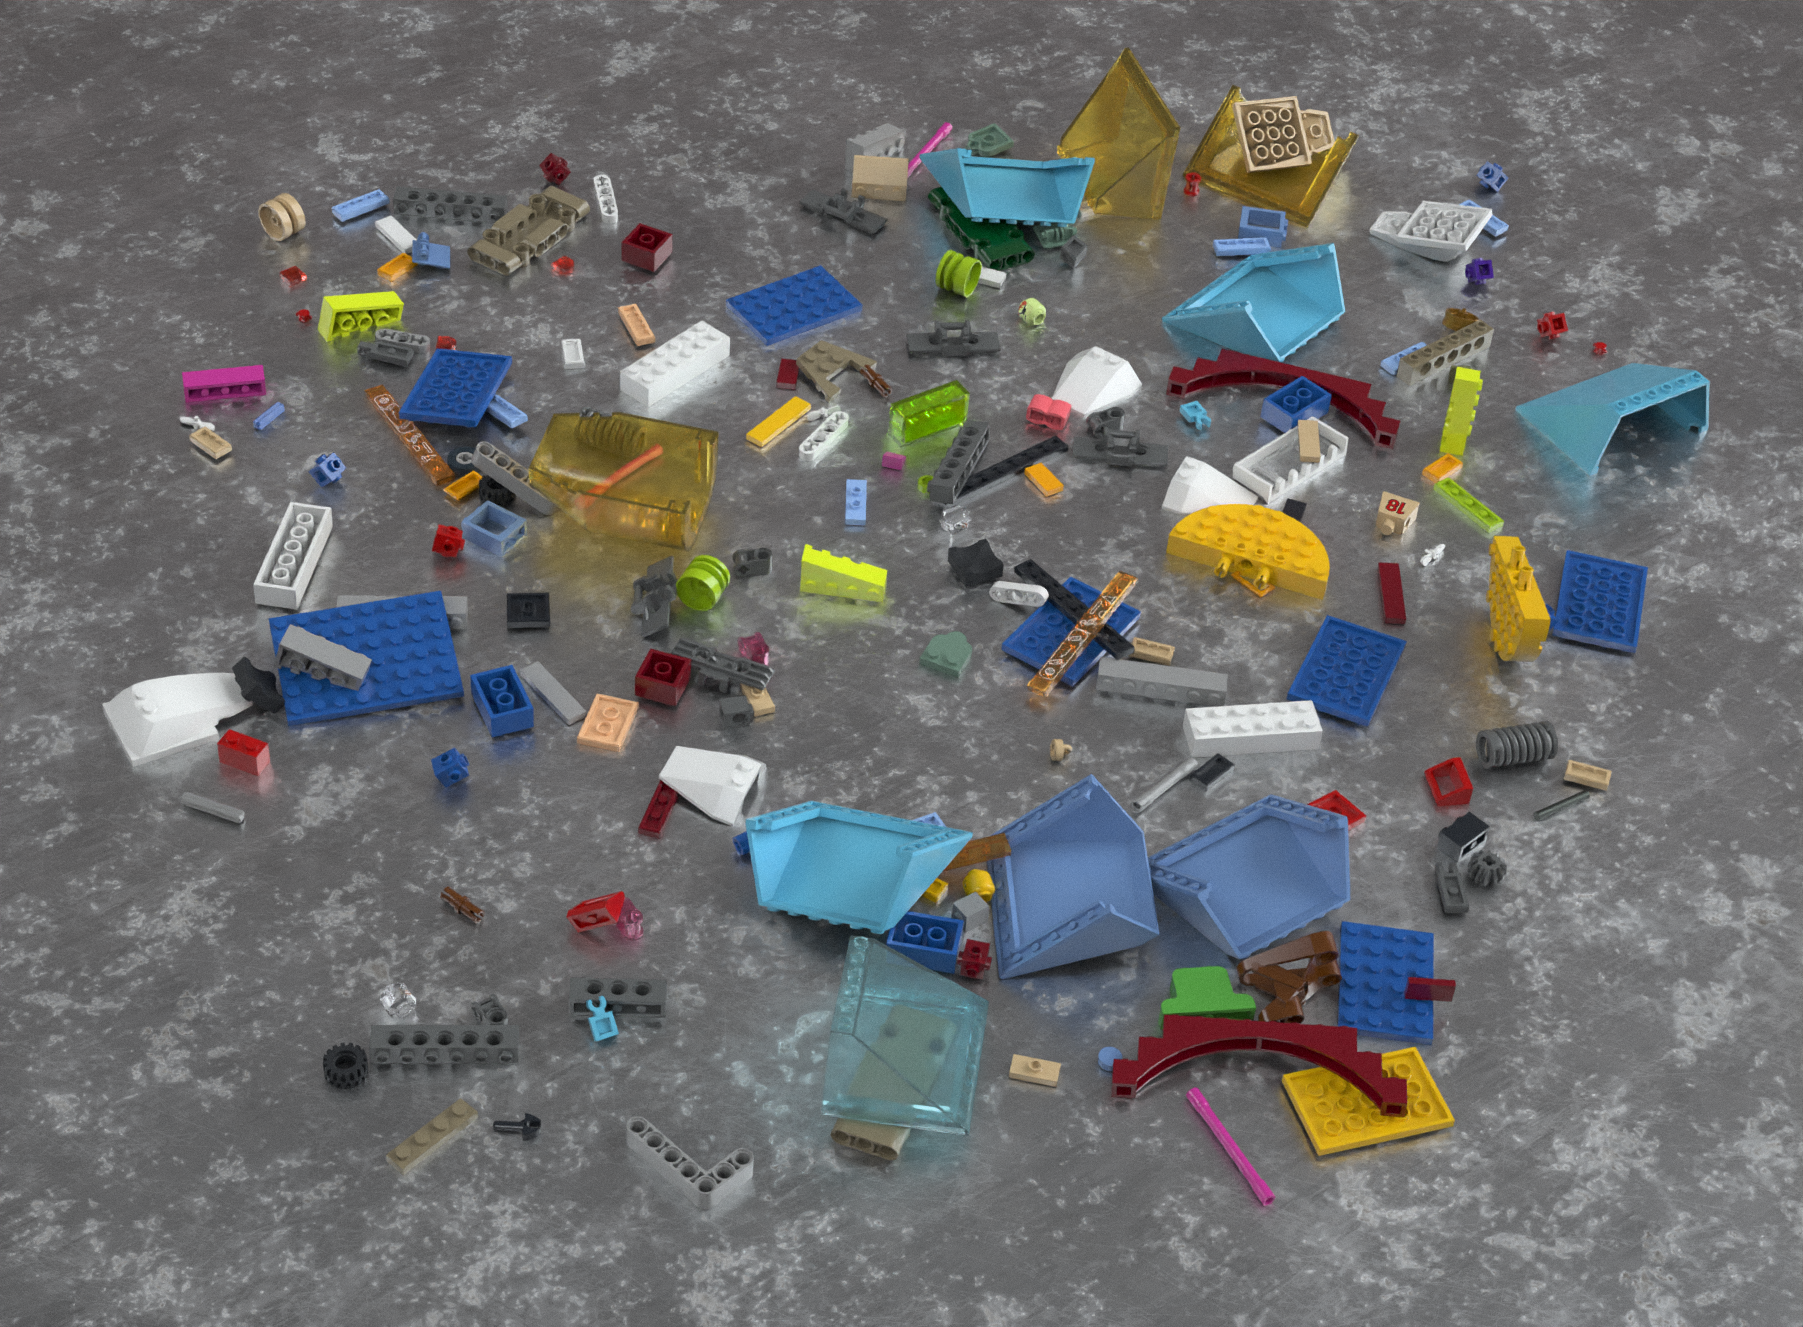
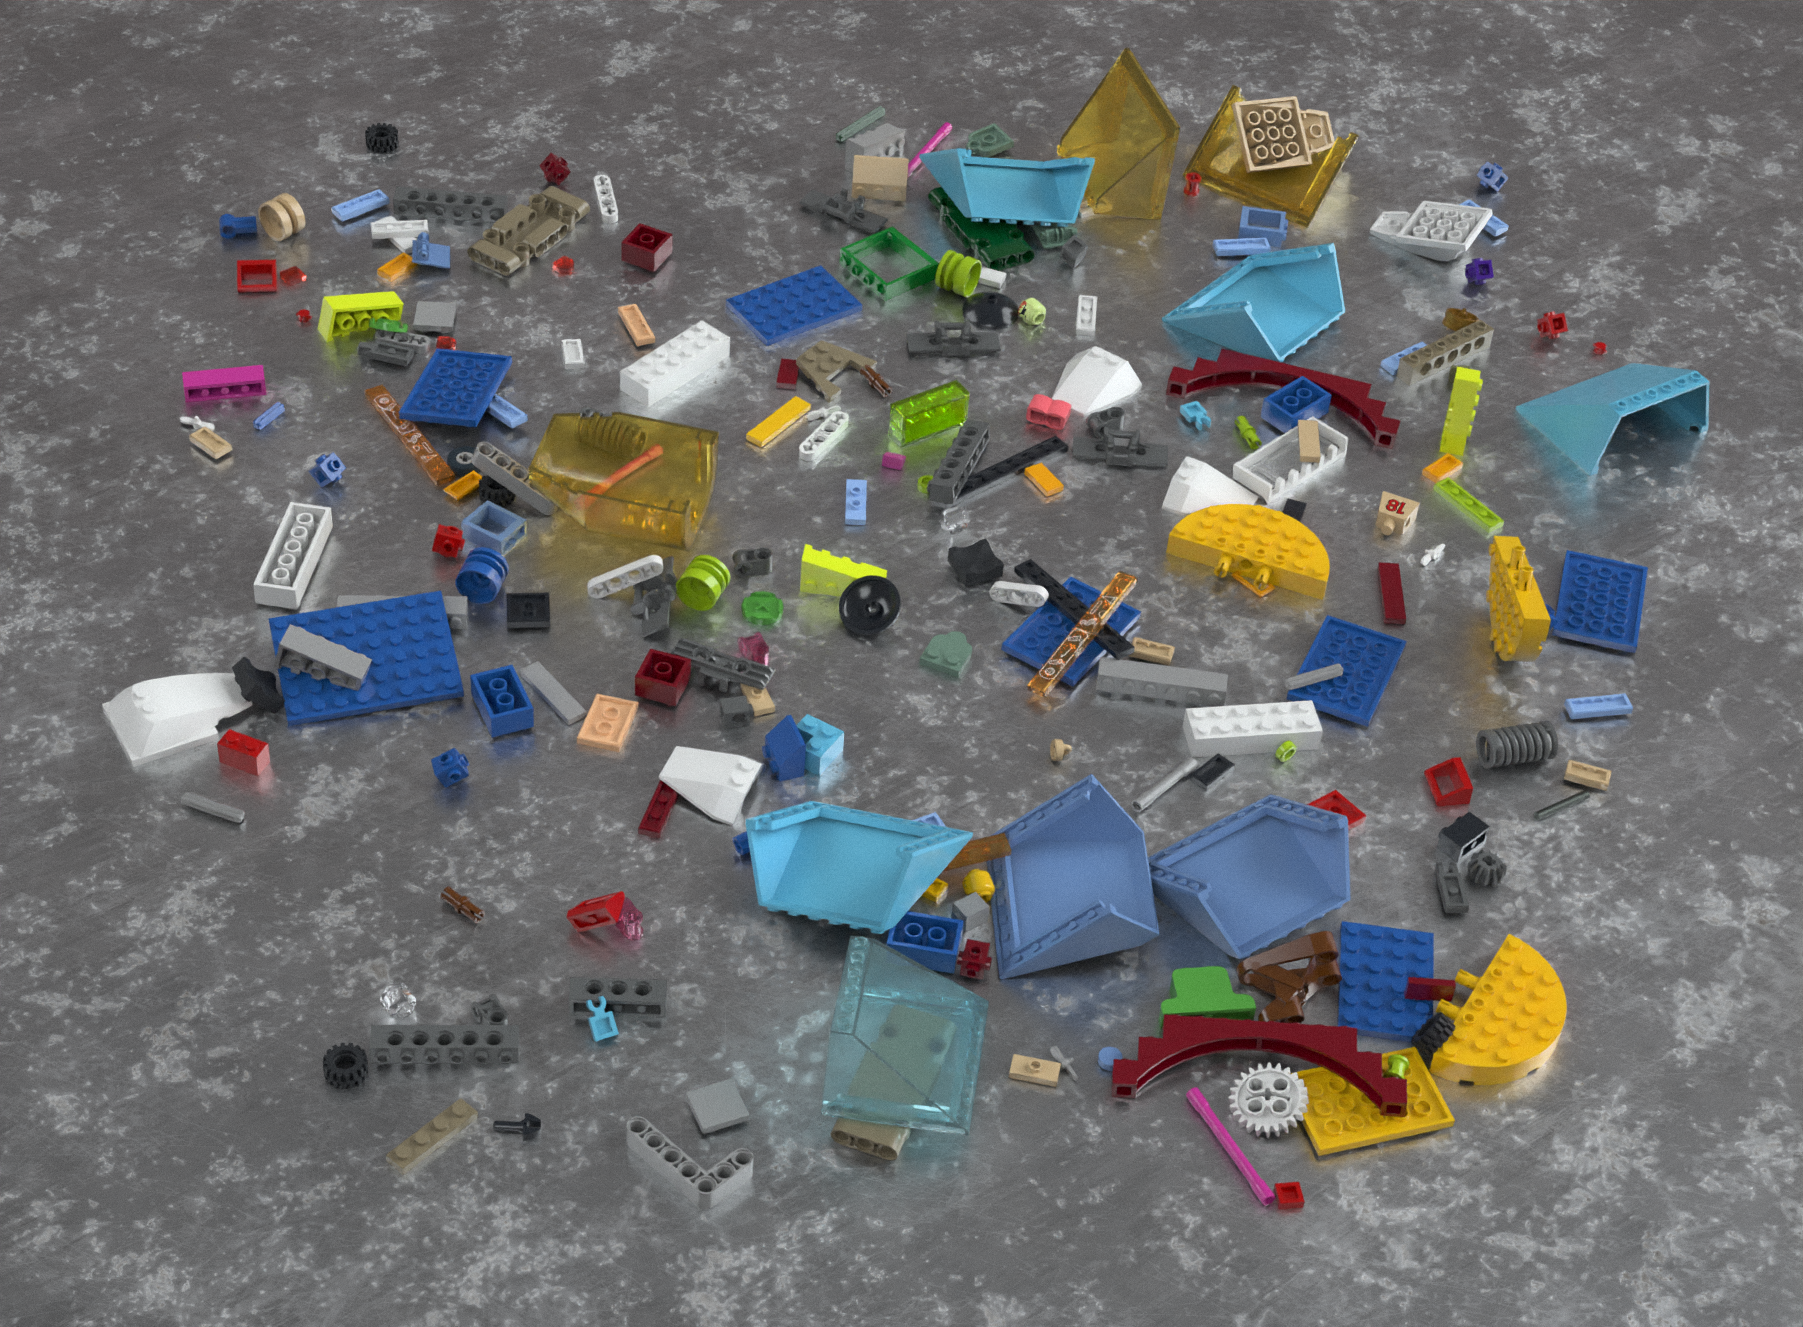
none -> blue piece [219,214,257,239]
none -> red tile [237,259,277,293]
none -> black tyre [365,123,399,153]
none -> bright green tile [368,318,408,332]
none -> white tile [371,220,429,239]
none -> light grey tile [413,301,457,333]
none -> blue wheel [455,547,509,604]
none -> white beam [587,555,663,599]
none -> light grey tile [686,1078,750,1134]
none -> bright green tile [741,591,784,625]
none -> blue slope [762,715,806,782]
none -> medium azure brick [796,714,844,776]
none -> axle [835,106,886,142]
none -> green window [839,226,939,301]
none -> black dish [839,575,901,636]
none -> black dish [962,291,1019,330]
none -> light grey piece [1051,1046,1078,1081]
none -> white tile [1076,295,1097,336]
none -> white gear [1229,1063,1309,1138]
none -> lime pin [1234,416,1262,450]
none -> red tile [1273,1182,1305,1210]
none -> lime tile [1275,741,1297,762]
none -> light grey axle [1284,663,1343,690]
none -> lime bush [1383,1054,1409,1079]
none -> black tyre [1411,1012,1456,1057]
none -> yellow brick [1429,934,1567,1085]
none -> light blue plate [1564,693,1633,719]

